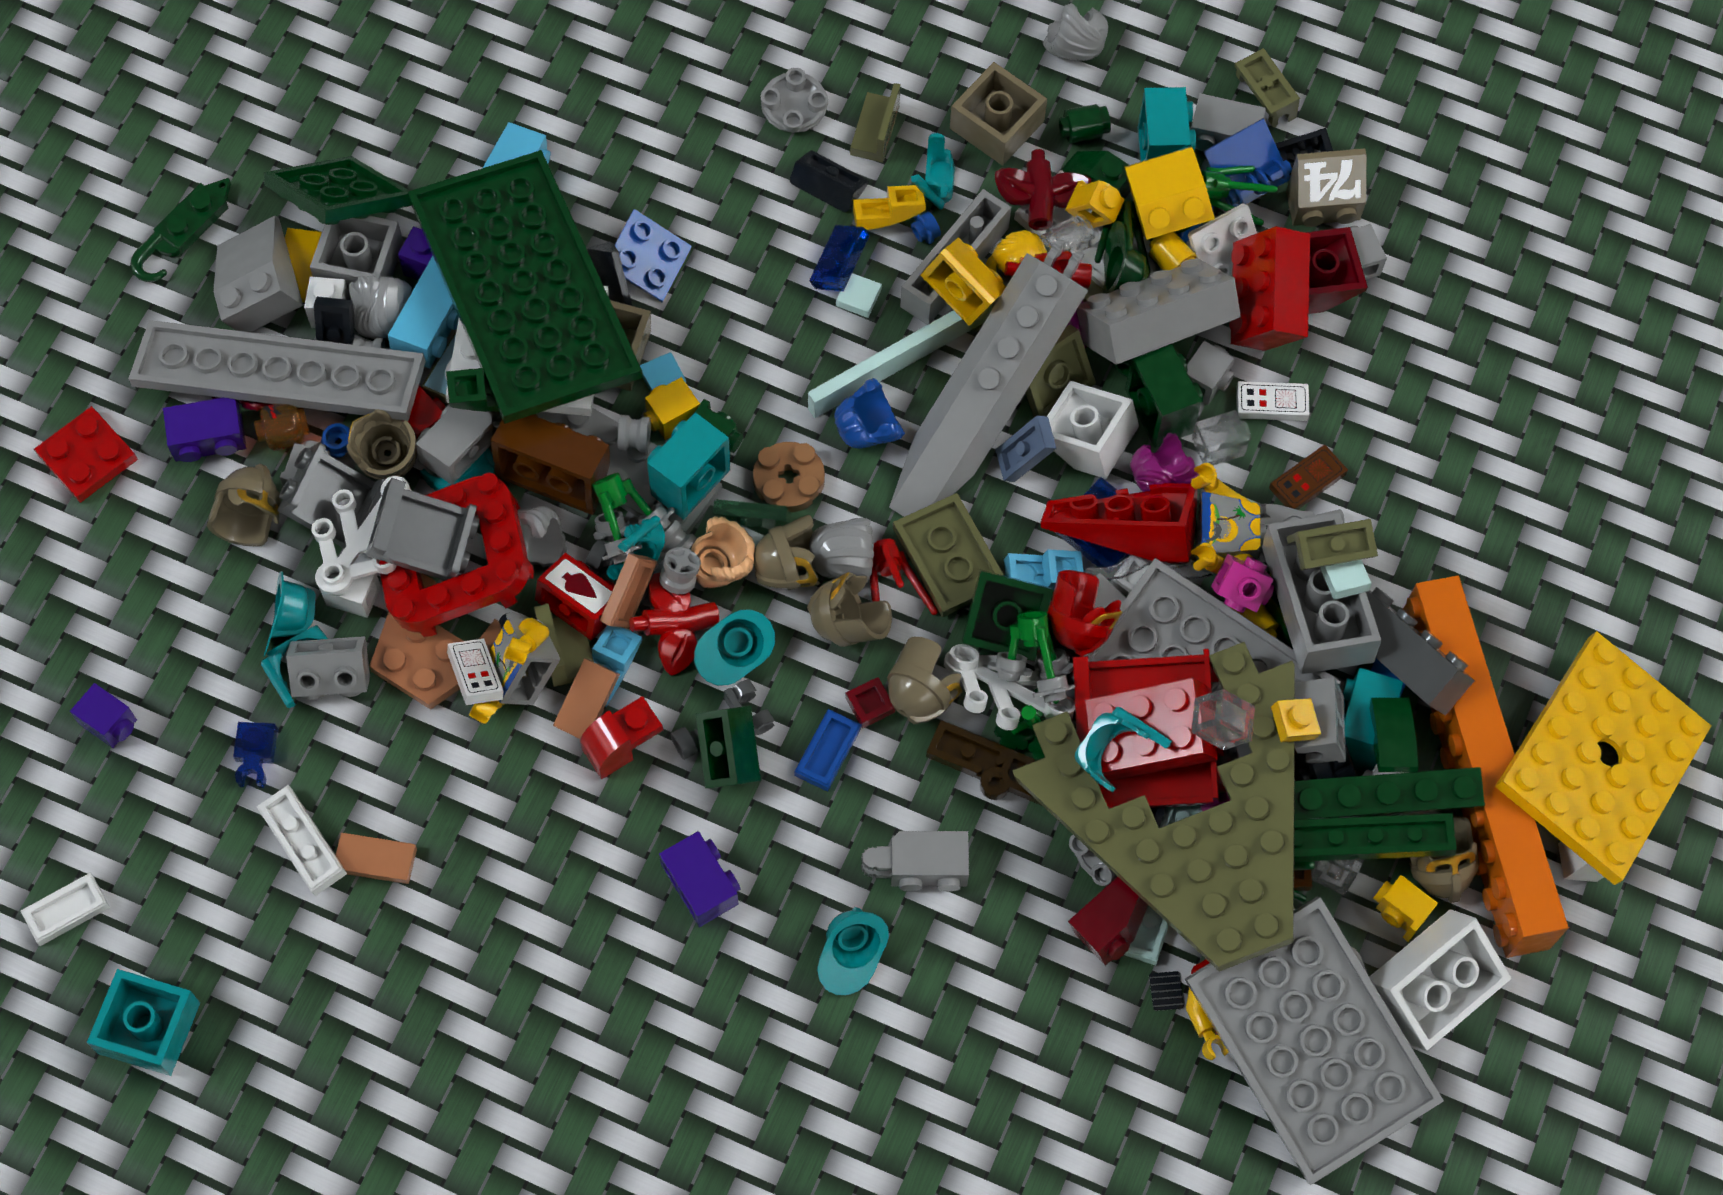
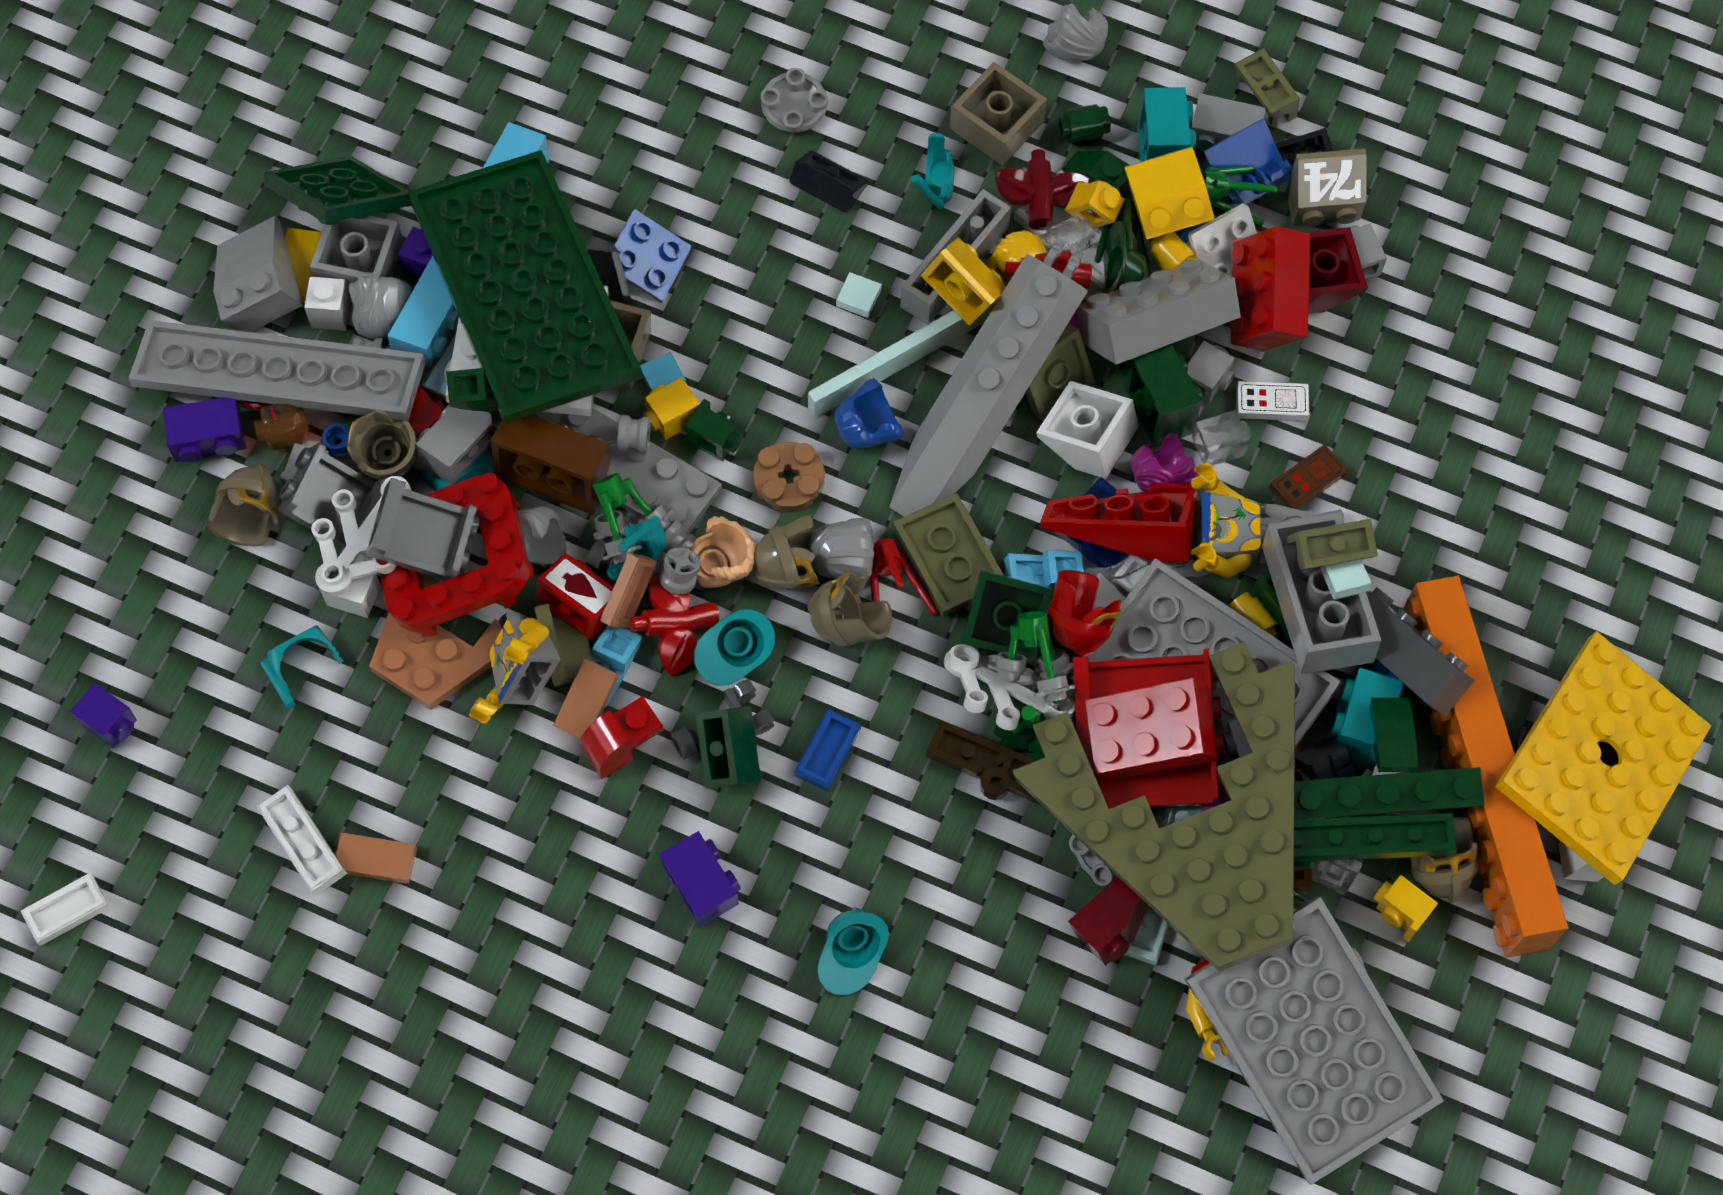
red plate [34,406,138,503] -> none
teal brick [87,969,200,1076] -> none
dark green plate [130,178,231,282] -> none
clear blue plate [233,722,278,788] -> none
teal piece [263,571,316,657] -> none
light grey brick [286,636,370,700] -> none
black plate [314,296,355,345] -> none
white tile [447,638,503,705] -> none
teal brick [647,412,730,520] -> none
clear green plate [713,499,791,528] -> none
clear blue plate [809,225,870,292] -> none
dark red plate [845,677,895,729] -> none
olive panel [850,83,901,163] -> none
yellow slope [853,185,926,231] -> none
light grey hinge [861,831,969,892] -> none
dark tan helmet [887,637,962,725] -> none
blue plate [911,211,941,244] -> none
sand blue plate [995,415,1057,482] -> none
teal helmet [1075,707,1172,792] -> none
black sticker [1149,971,1184,1011] -> none
clear brick [1191,689,1255,750] -> none
dark pink brick [1211,554,1274,613] -> none
yellow plate [1271,698,1321,742] -> none
light grey hinge [1295,677,1346,763] -> none
white brick [1369,909,1512,1051] -> none

